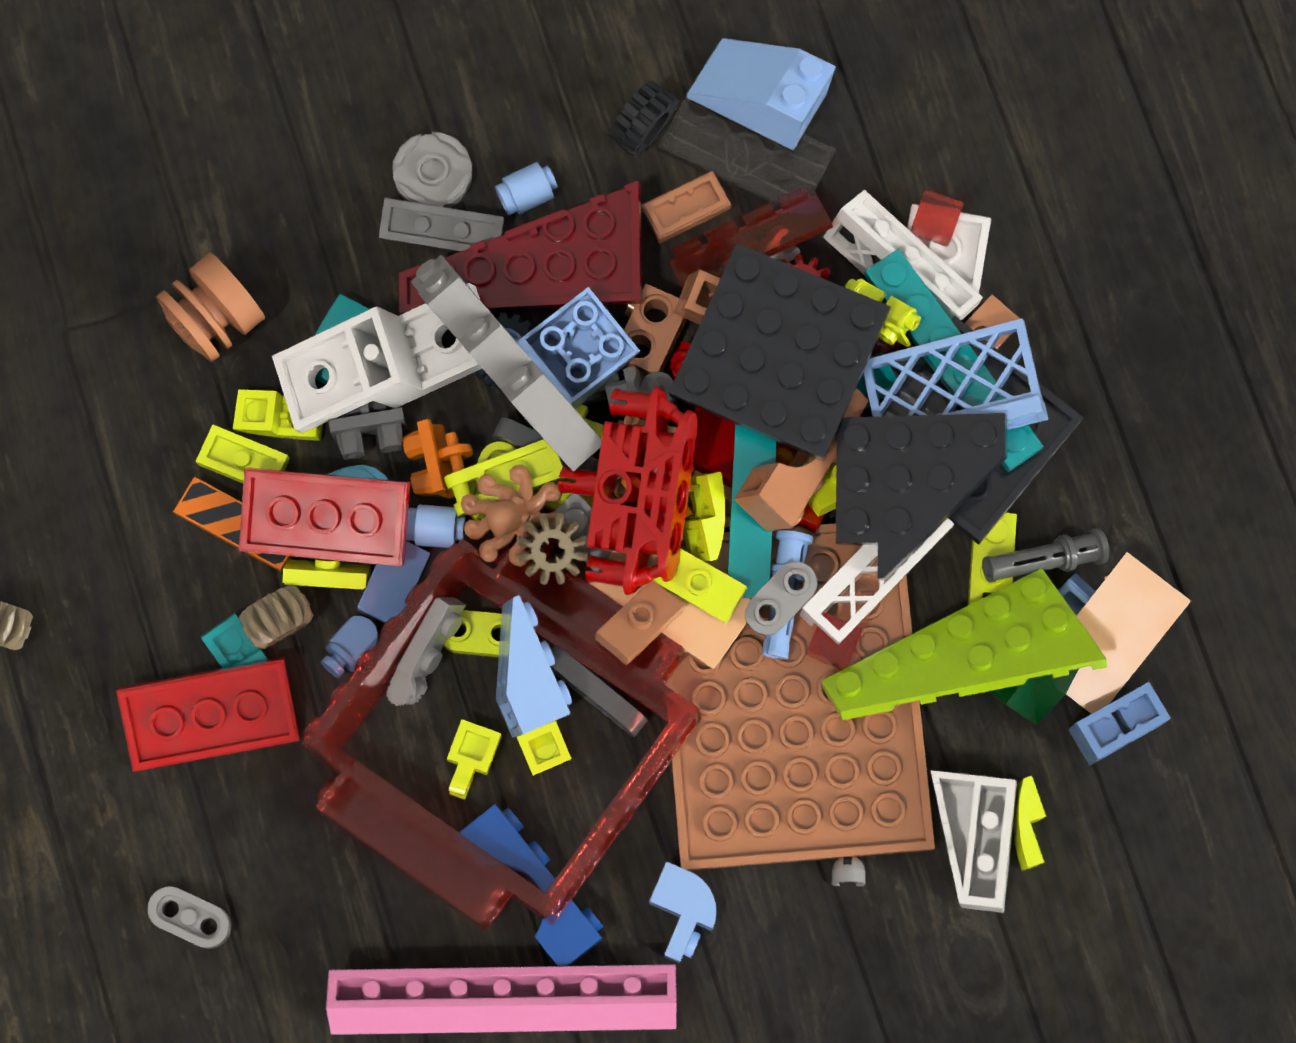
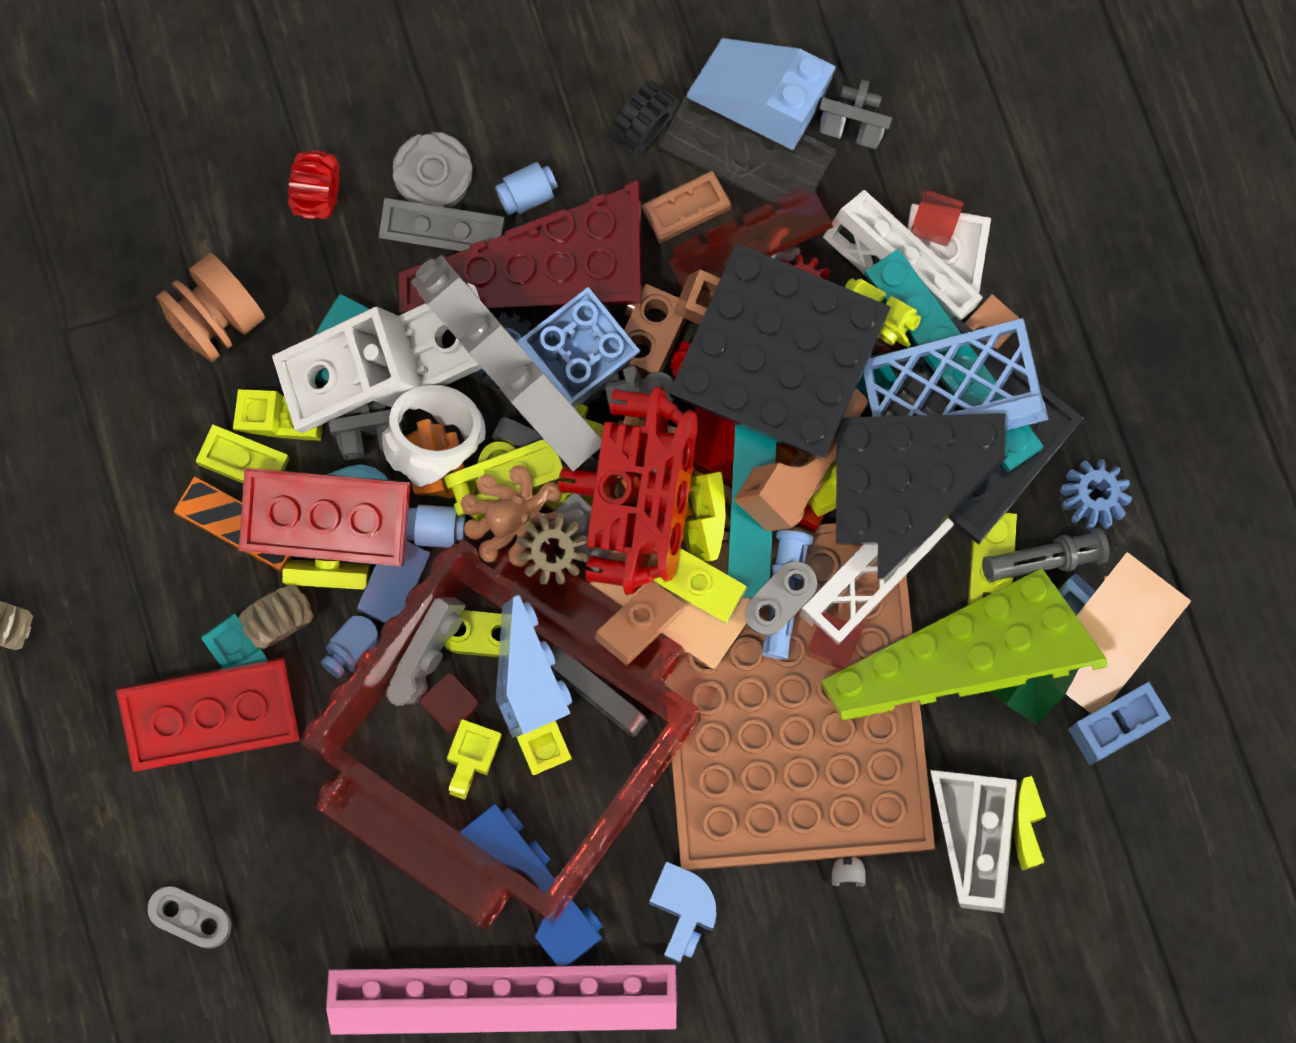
none -> red gear [287,150,340,220]
none -> white piece [382,385,486,487]
none -> clear red piece [420,673,479,734]
none -> dark grey hips [819,79,892,149]
none -> medium blue gear [1060,459,1132,530]

